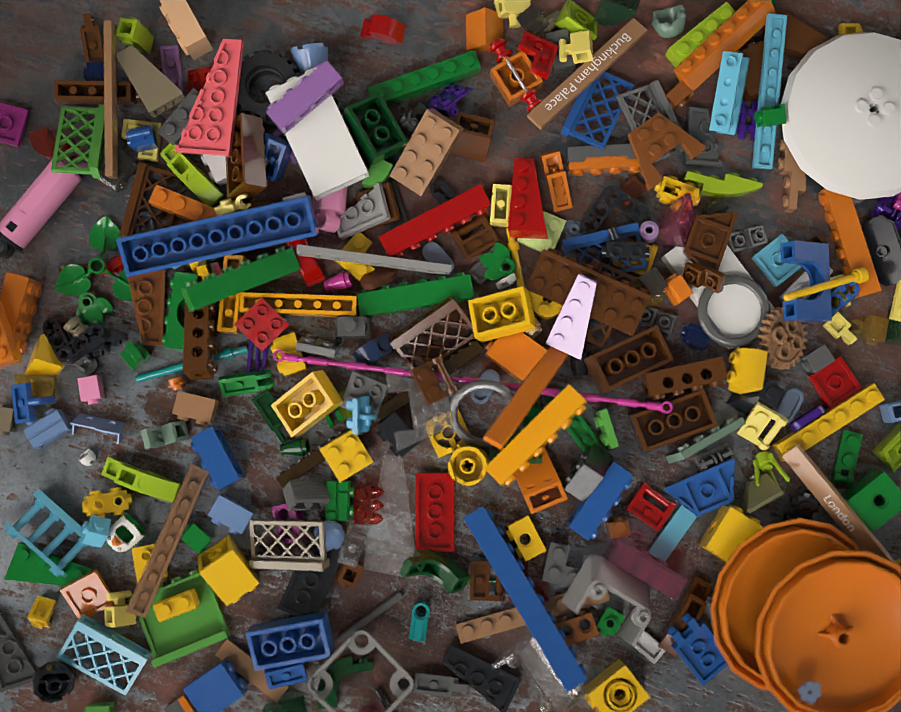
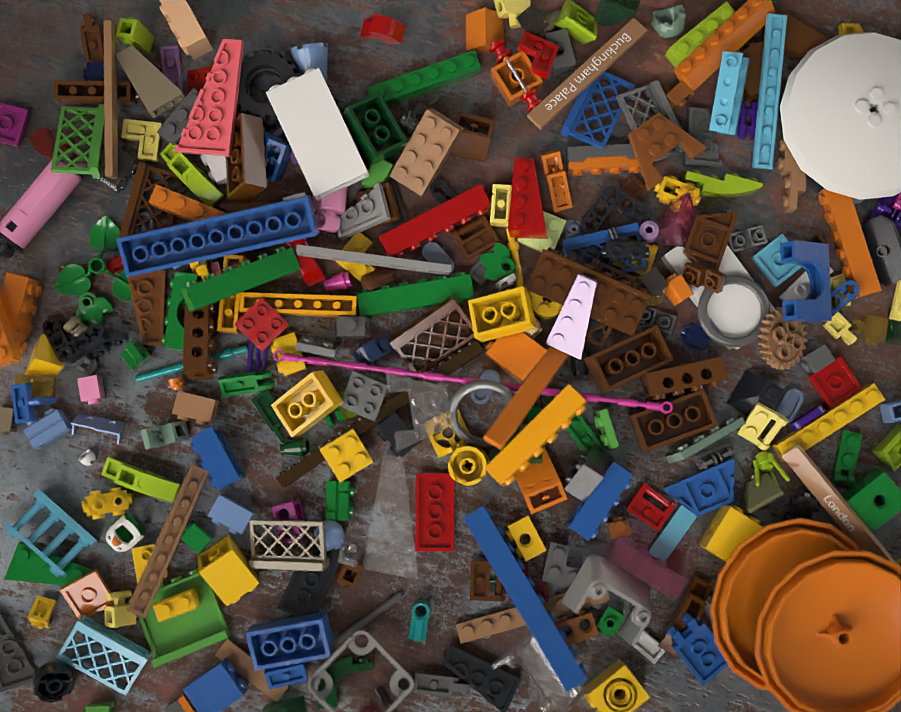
medium azure brick [81,515,111,548] -> none
blue brick [126,125,159,153] -> none
light yellow plate [214,193,251,216] -> none
medium lavender brick [266,60,344,135] -> none
dark grey brick [283,479,330,511] -> none
dark azure hips [346,396,377,434] -> none
clear red plate [353,485,384,525] -> none
dark green arch [399,549,471,594] -> none
reddish brown plate [410,355,459,406] -> none
dark purple hinge [424,84,473,117] -> none
light yellow brick [559,30,593,64] -> none
yellow brick [726,348,768,394] -> none
green brick [754,104,786,128] -> none
yellow piece [783,267,869,301] -> none
sand blue plant [798,681,821,704] -> none

